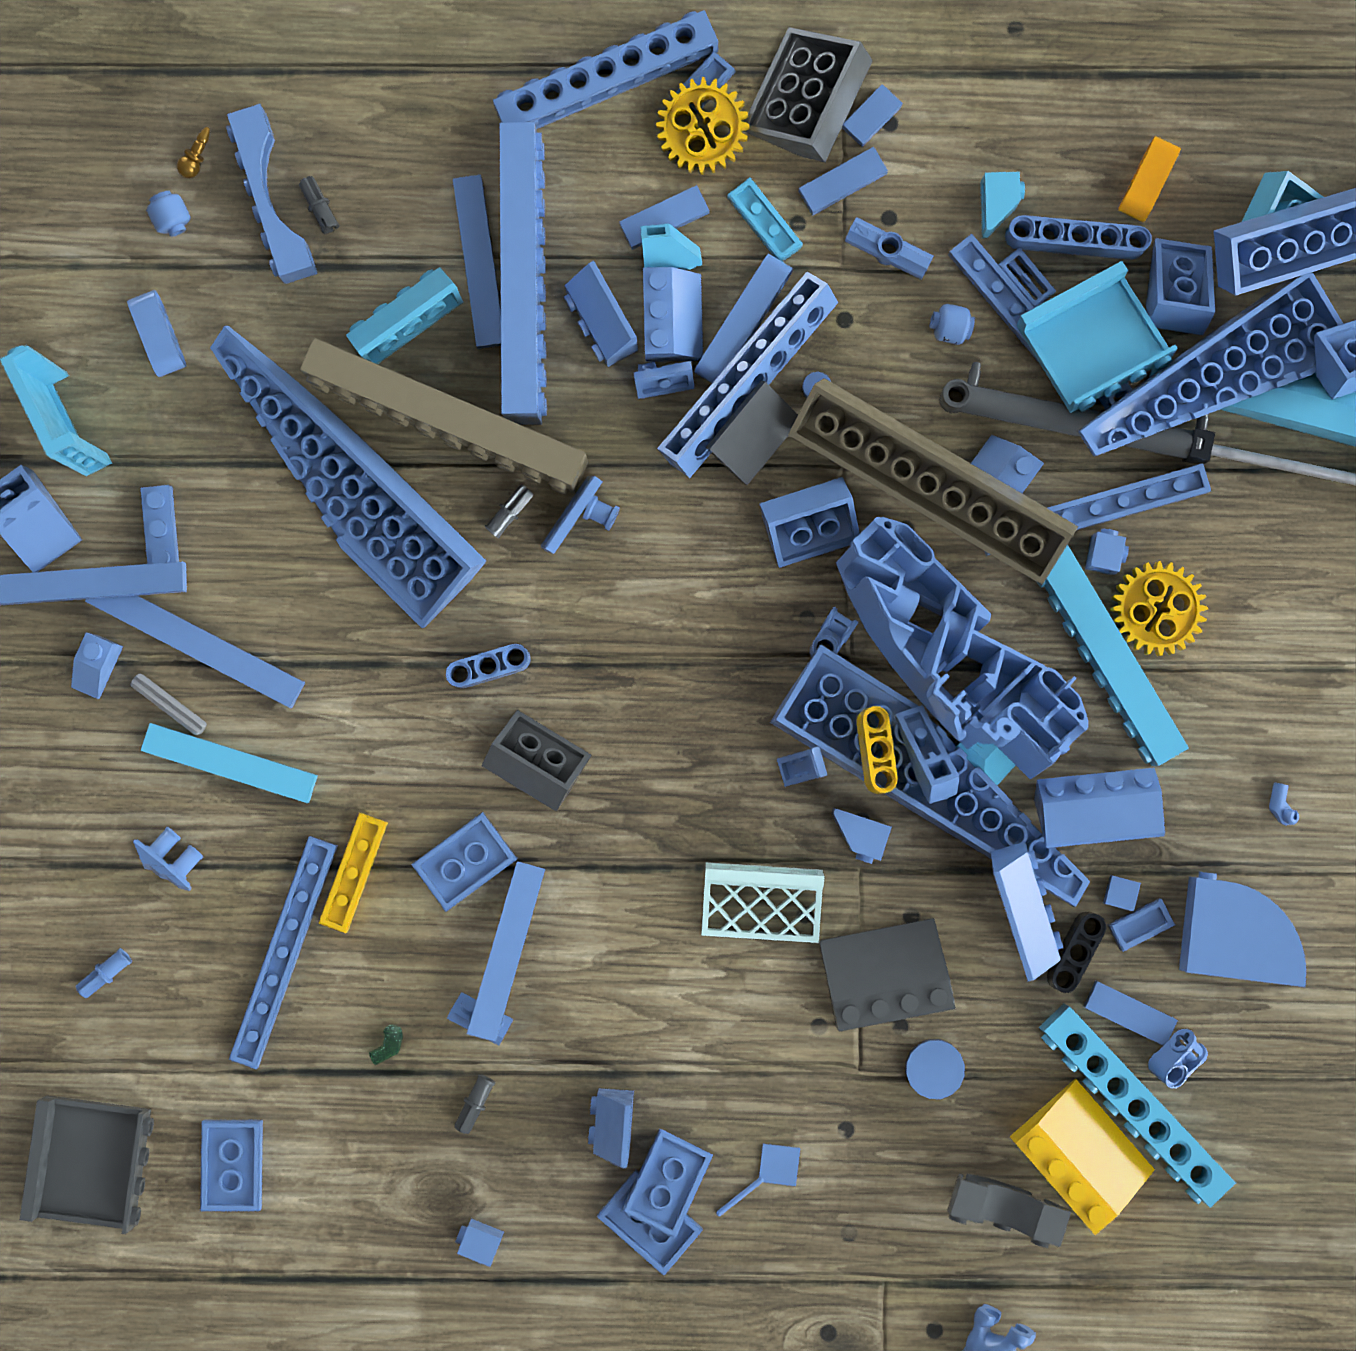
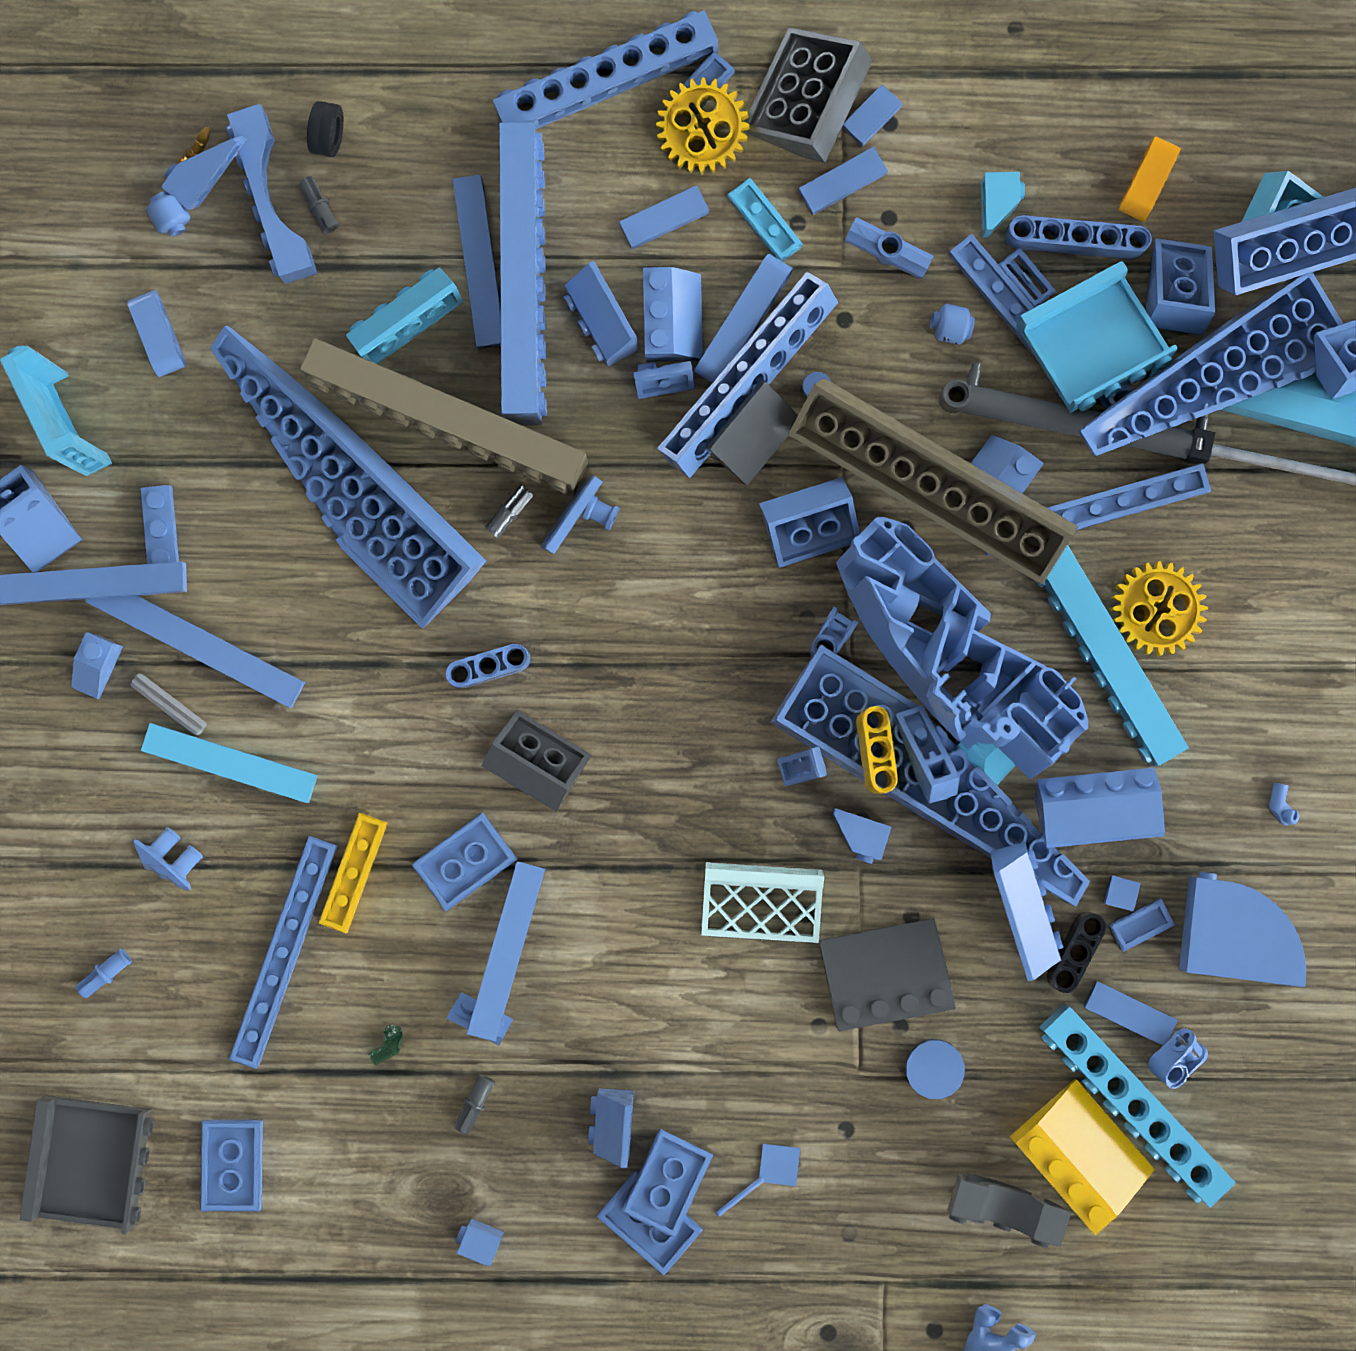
medium azure slope [640,224,702,270] -> none
medium blue brick [1085,529,1129,575] -> none
none -> medium blue slope [161,136,247,210]
none -> black tyre [307,101,344,157]

